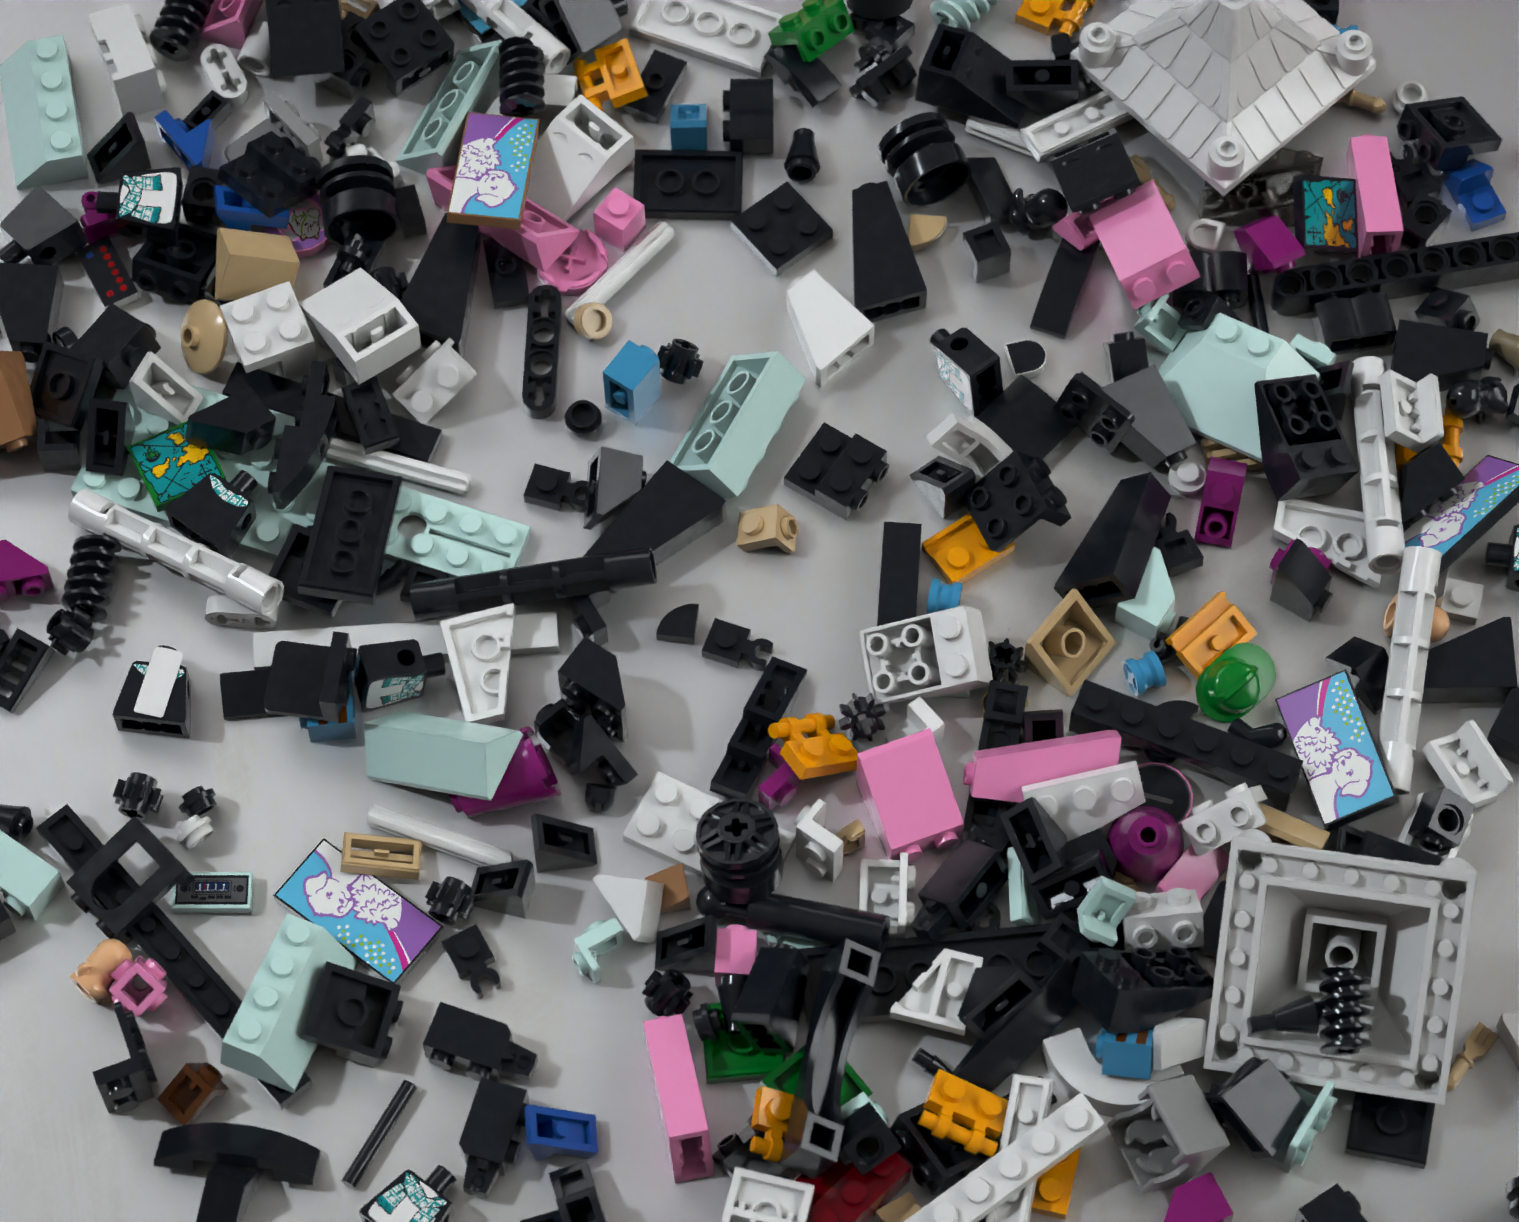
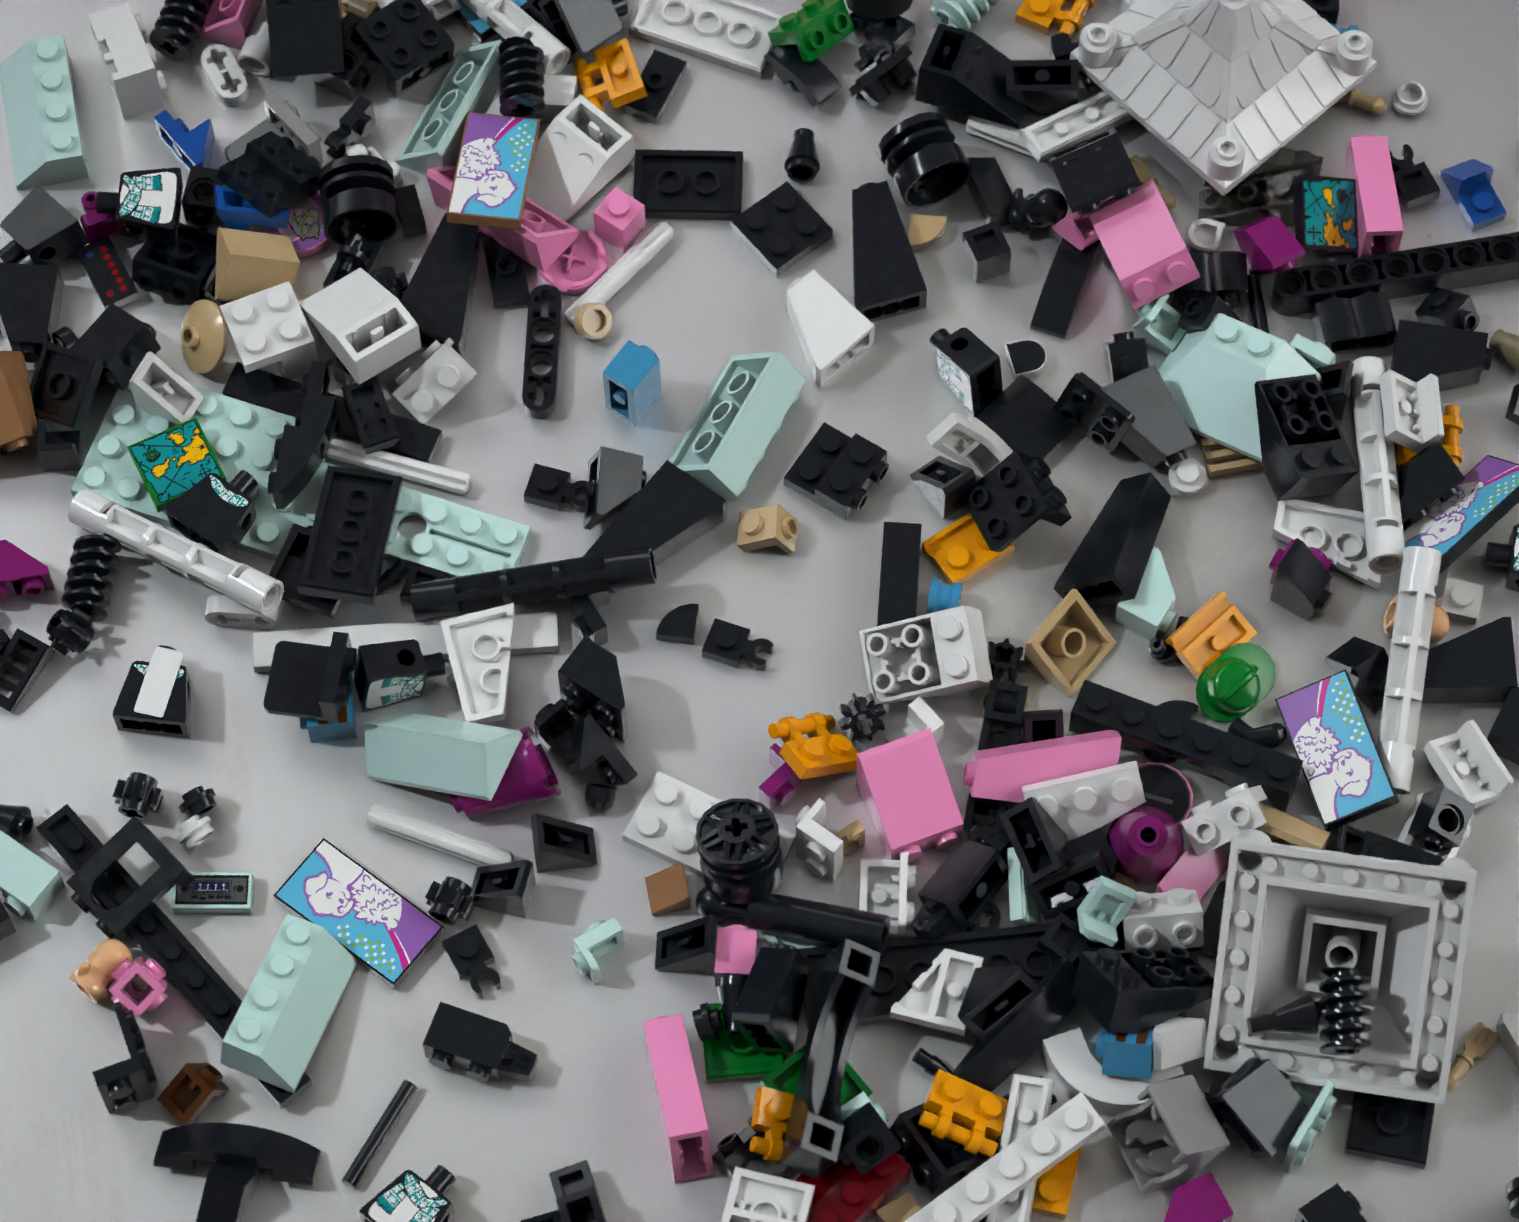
black slope [85,397,135,476] -> none
black slope [87,112,151,185] -> none
black piece [183,90,232,132] -> none
black slope [184,387,276,455] -> none
black slope [220,669,278,720] -> none
black plate [301,961,403,1067] -> none
tan tile [340,832,422,880] -> none
black hinge [459,1077,529,1198] -> none
blue slope [525,1104,598,1161] -> none
black plate [565,400,602,436] -> none
white slope [593,874,664,944] -> none
black gear [642,969,693,1017] -> none
black gear [657,338,704,384] -> none
dark azure slope [670,104,707,151] -> none
black slope [710,656,808,799] -> none
black brick [723,79,774,153] -> none
dark azure wheel [1123,650,1166,696] -> none
black plate [1154,512,1204,577] -> none
magenta slope [1194,457,1247,547] -> none
black plate [1397,96,1502,171] -> none
black brick [1400,191,1452,250] -> none
black animal [1446,376,1508,425] -> none

